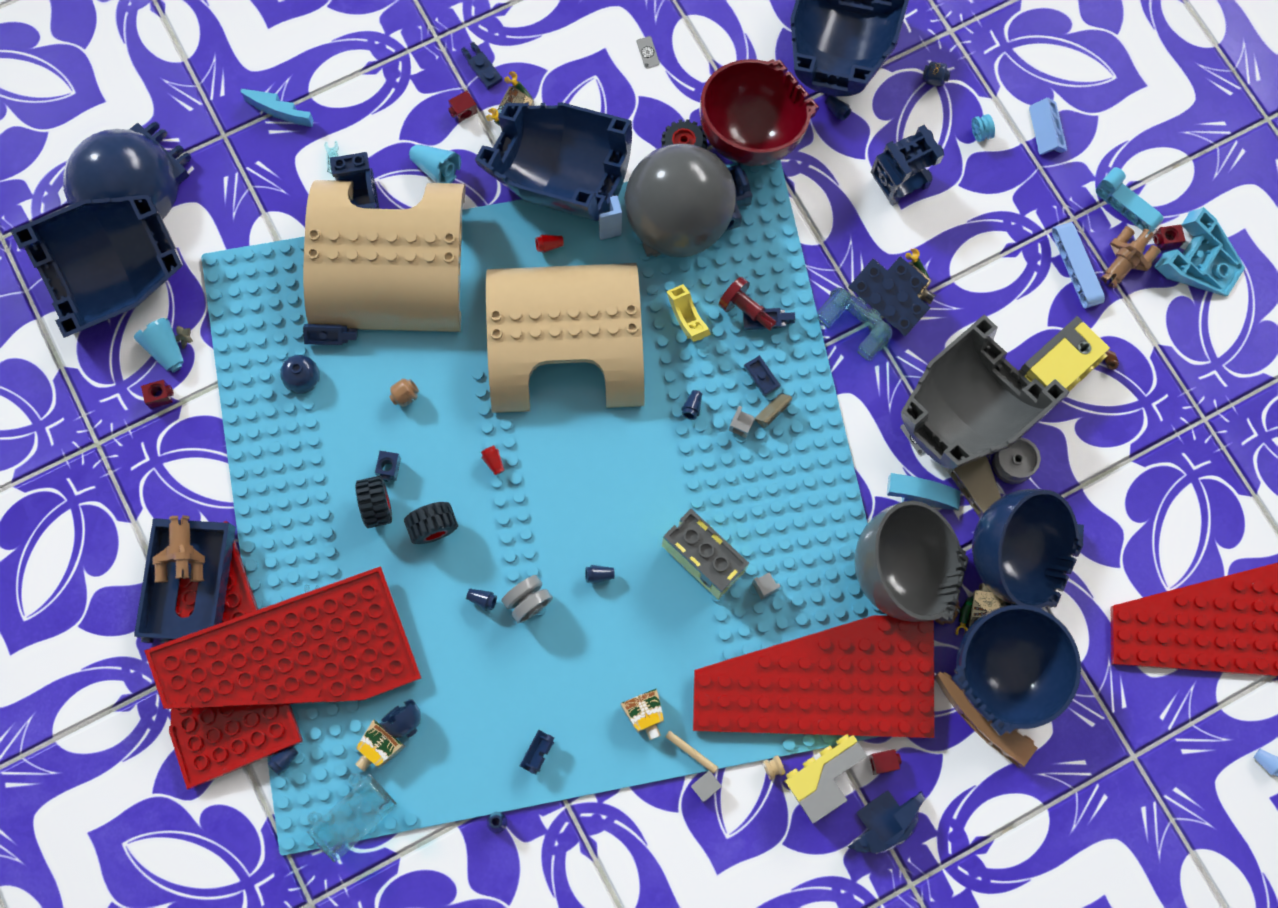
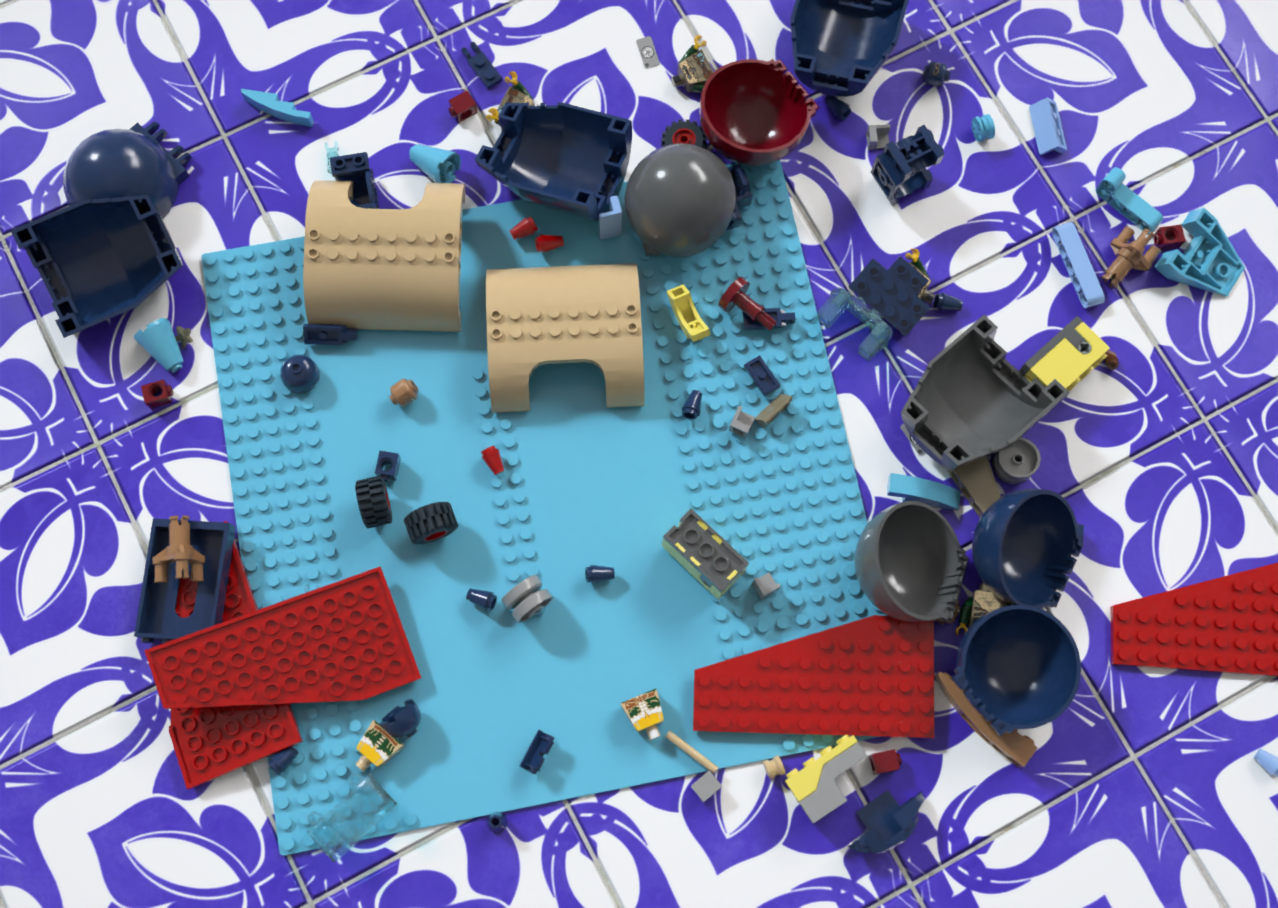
none -> red cone [509,217,538,240]
none -> torso [671,35,714,93]
none -> light grey panel [866,124,890,150]
none -> dark blue cone [934,292,963,311]

